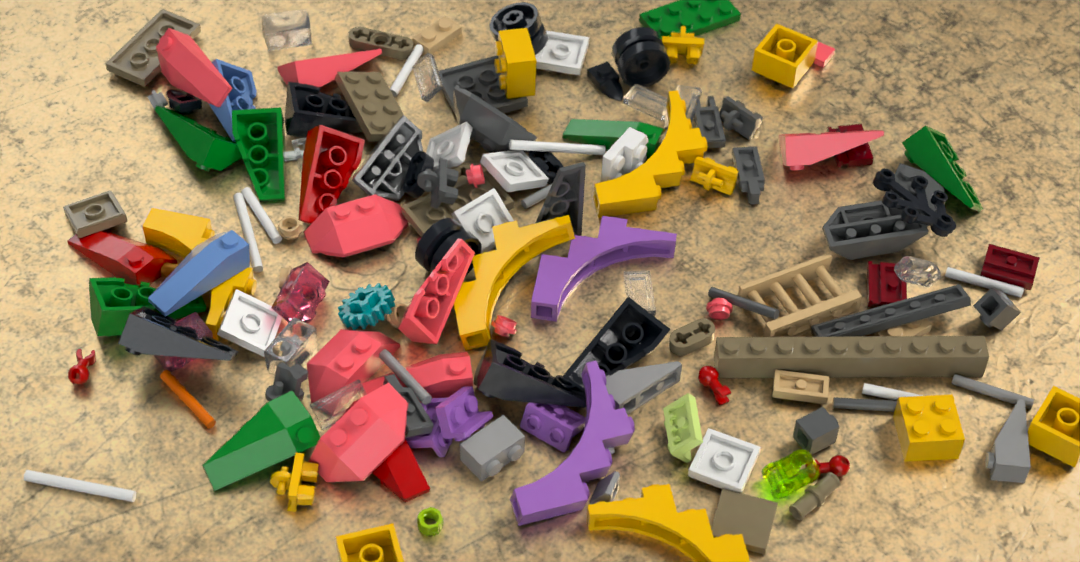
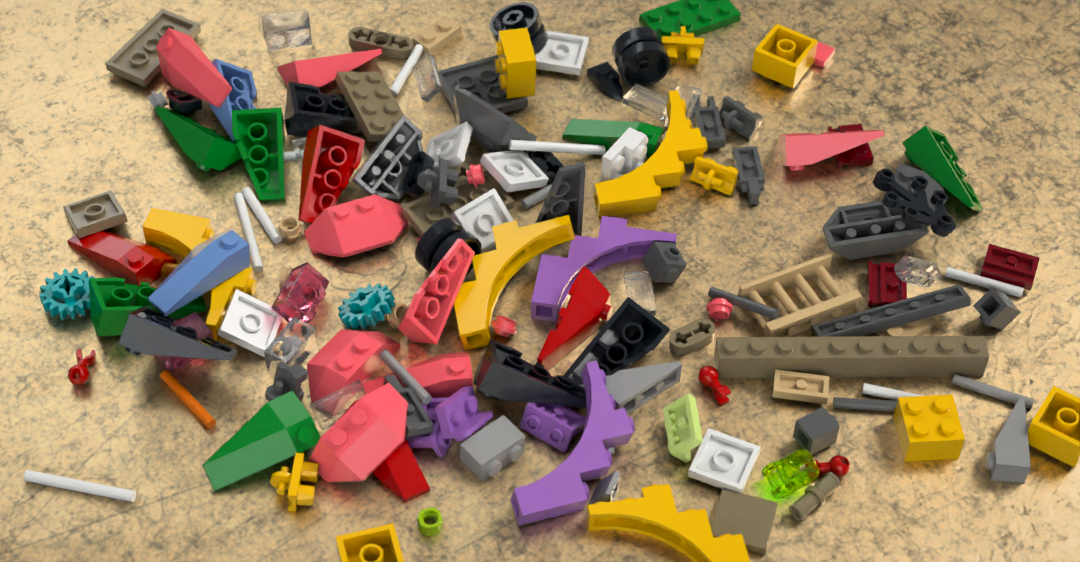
none -> teal gear [39,268,94,320]
none -> red wedge [537,267,613,371]
none -> dark grey brick [642,241,687,283]

